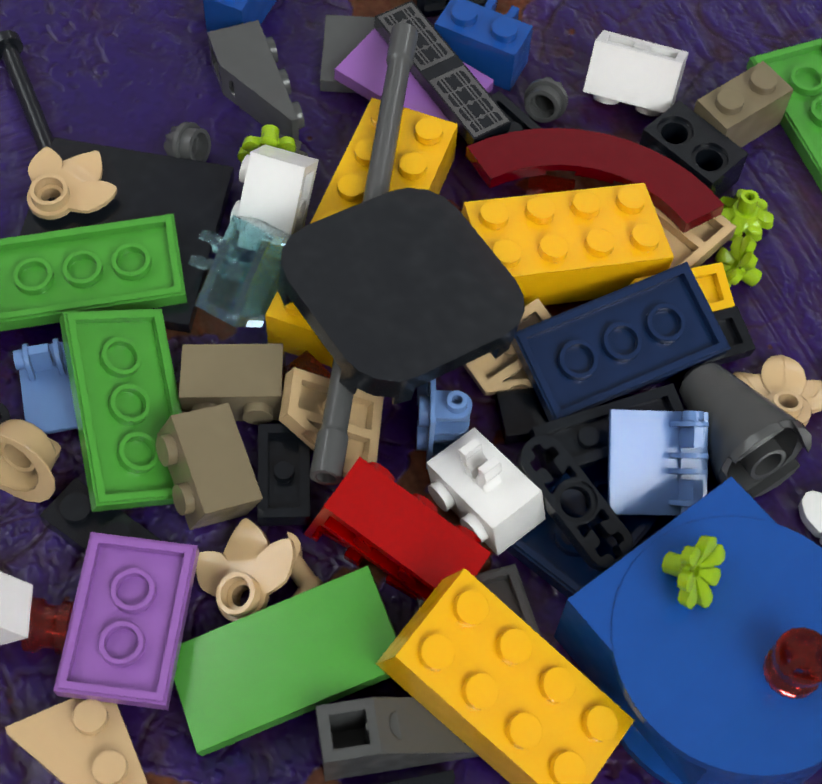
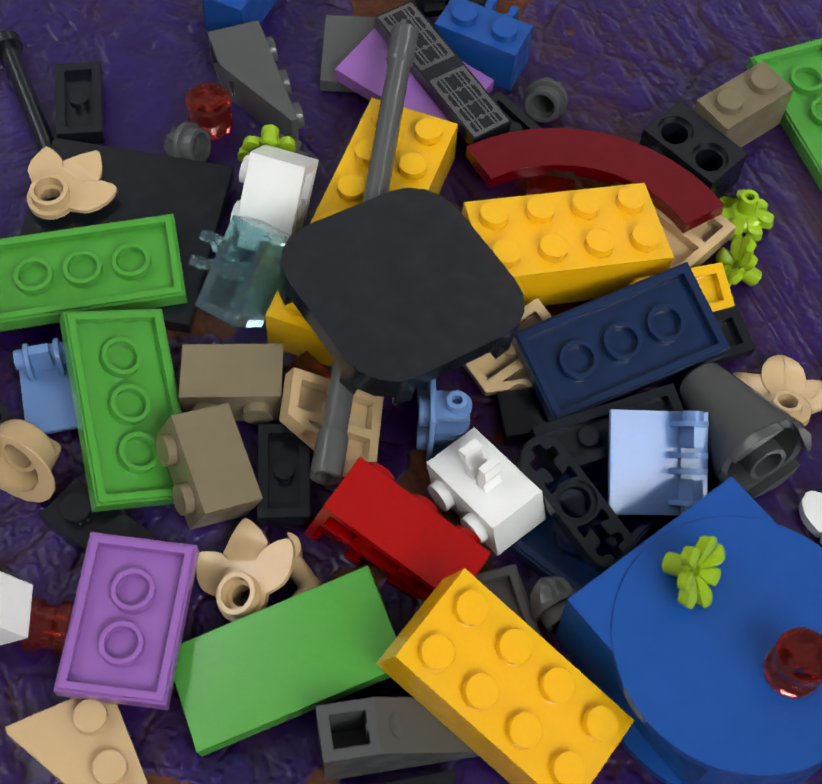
white brick [583,30,689,116] -> none
none -> black plate [55,61,105,144]
none -> clear red wheel [185,82,233,140]
none -> dark grey plate [530,576,579,632]

